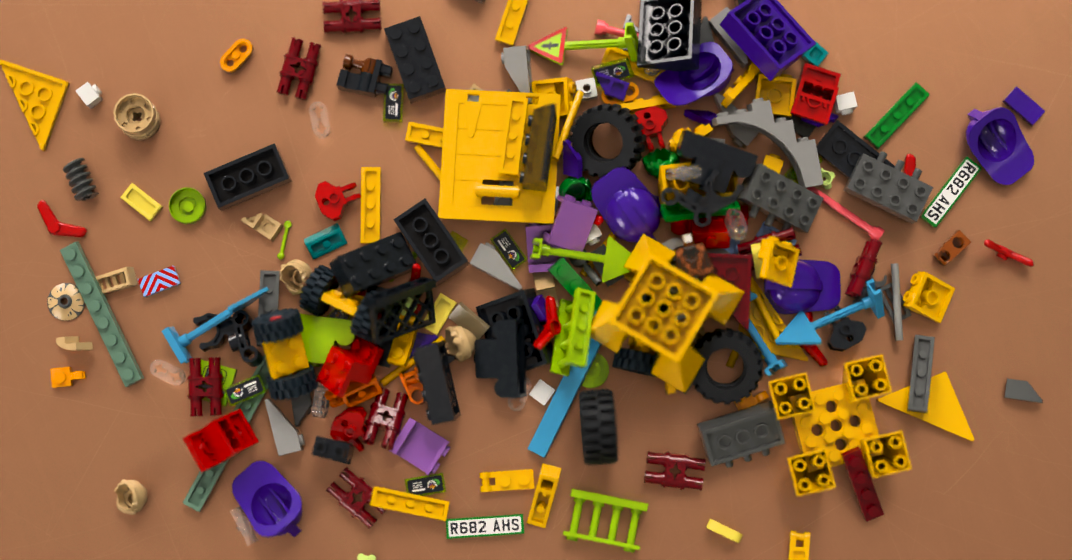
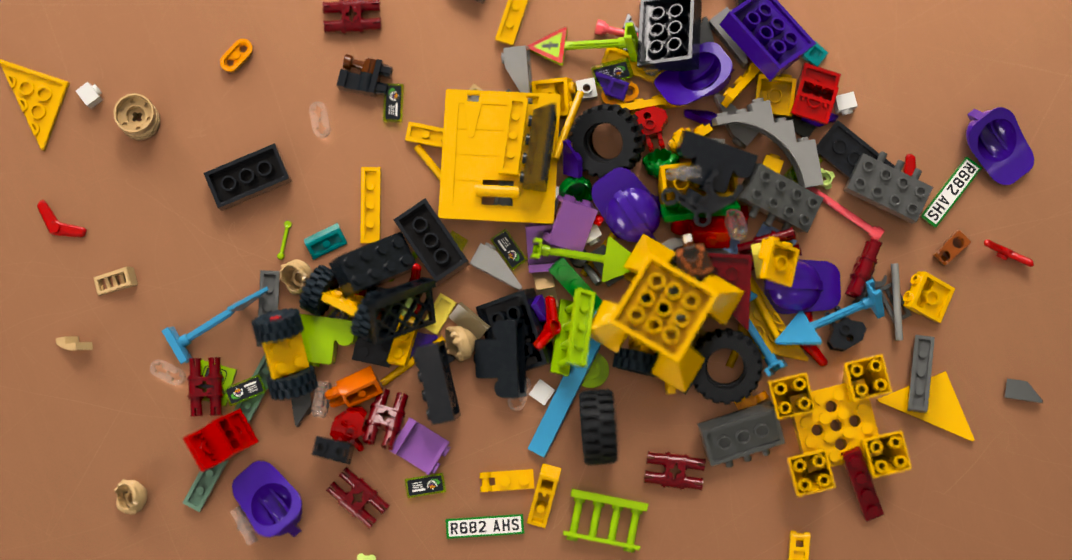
tan dish [47,283,85,321] -> none
light orange plate [50,367,86,388] -> none
sand green plate [60,241,144,387] -> none
dark grey piece [63,158,99,201] -> none
light yellow tile [120,183,163,221] -> none
tile [137,265,181,297] -> none
lime piece [169,187,206,224] -> none
black piece [193,310,263,367] -> none
tan slope [241,213,283,241] -> none
light grey slope [264,399,305,456] -> none
dark red pin [276,37,322,100] -> none
red hinge [315,181,361,222] -> none
red bracket [317,336,384,398] -> none
yellow plate [369,486,449,521] -> none
black brick [384,16,446,104] -> none
orange piece [399,367,425,405] -> none
light yellow beam [706,519,743,543] -> none
green tile [864,82,930,150] -> none
dark purple tile [1003,86,1045,126] -> none

